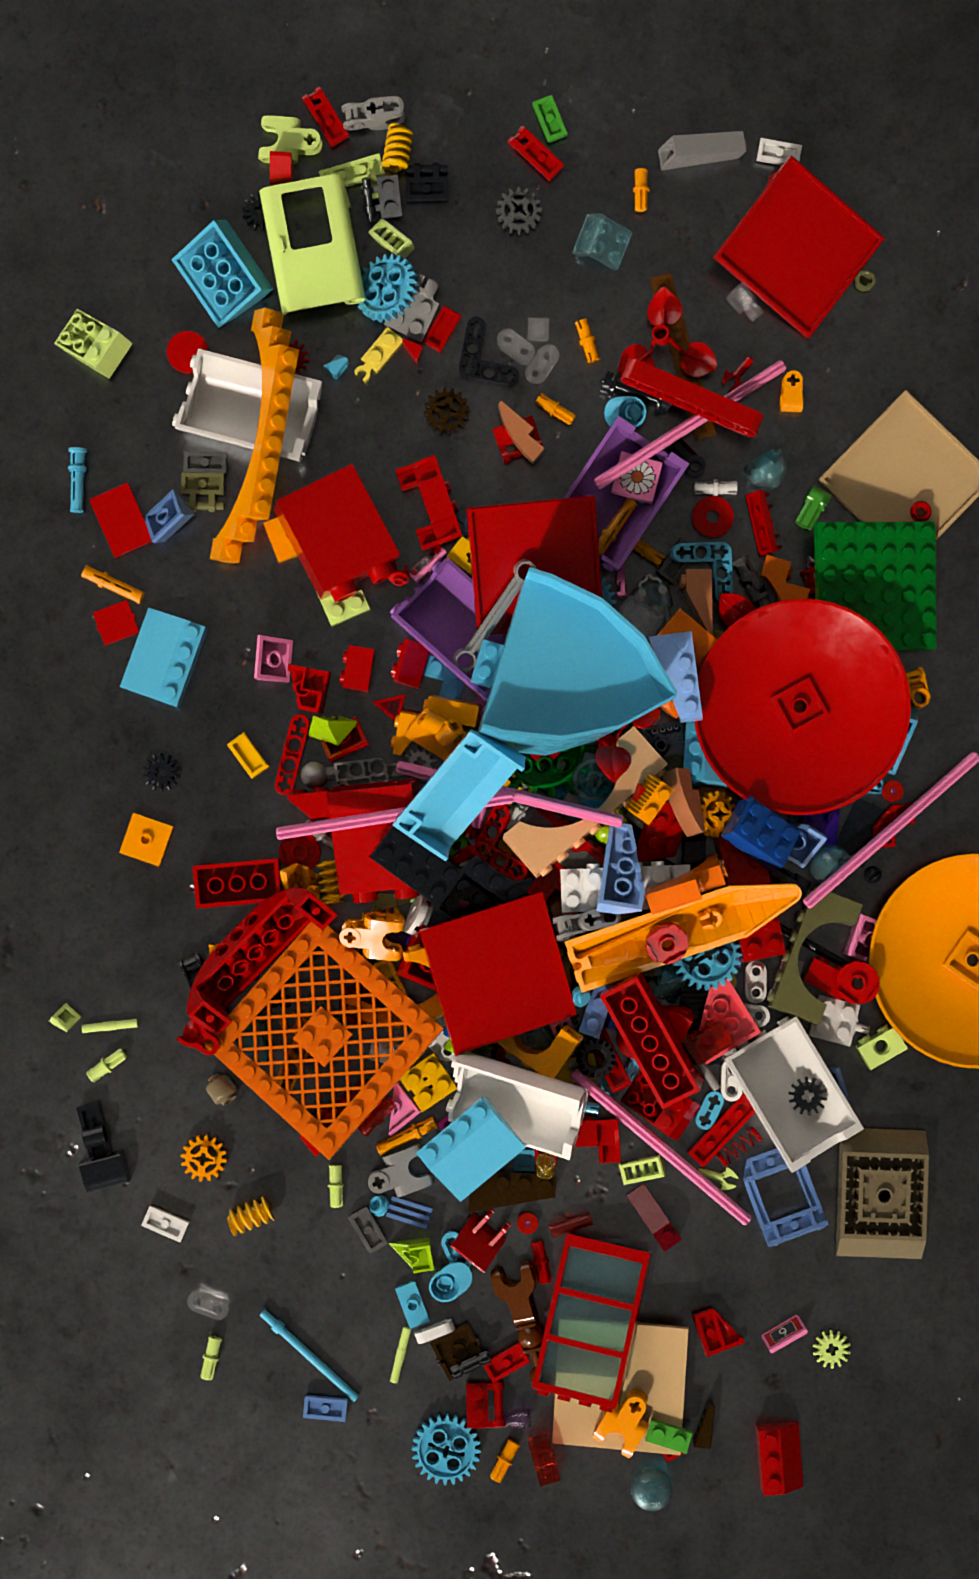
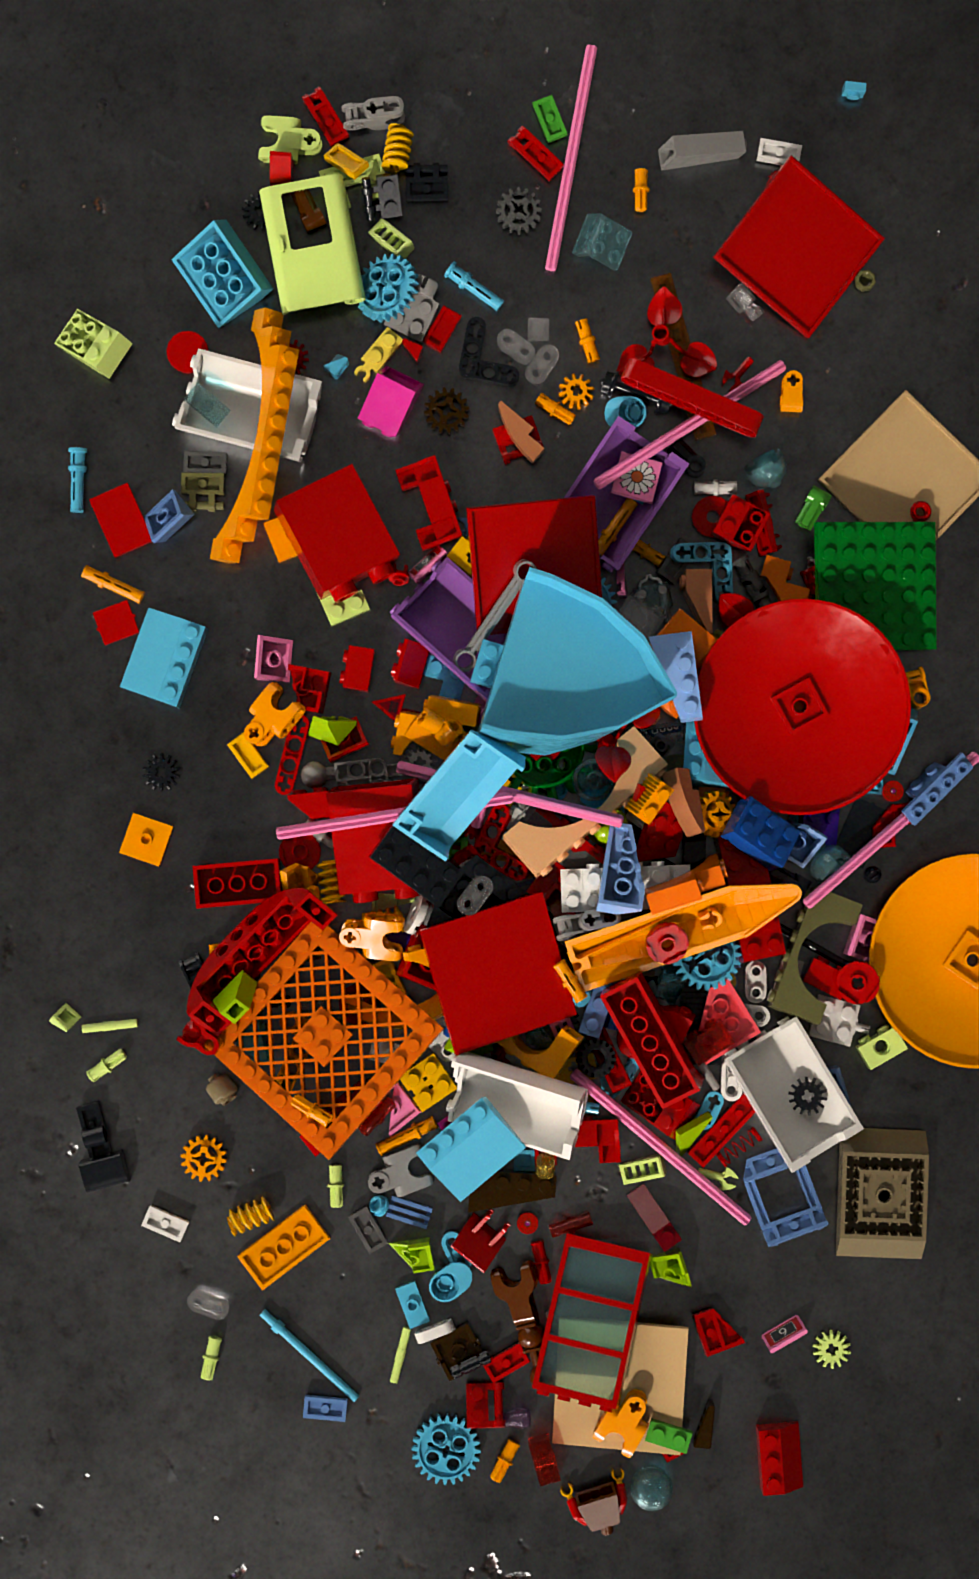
none -> clear light blue plate [184,383,231,428]
none -> lime slope [212,970,257,1024]
none -> light orange tile [237,1204,331,1291]
none -> light orange piece [244,682,306,747]
none -> reddish brown piece [291,189,327,233]
none -> light orange axle [291,1094,333,1127]
none -> yellow tile [323,143,369,180]
none -> dark pink slope [358,366,424,437]
none -> medium azure pin [444,261,504,311]
none -> clear plate [457,875,493,915]
none -> bright pink axle [545,44,597,271]
none -> light orange pin [553,959,587,1003]
none -> light orange gear [558,373,594,410]
none -> torso [560,1468,628,1536]
none -> lime slope [650,1248,692,1288]
none -> lime tile [676,1112,713,1156]
none -> red slope [710,494,770,552]
none -> medium azure plate [842,81,867,100]
none -> medium blue bracket [901,752,973,826]

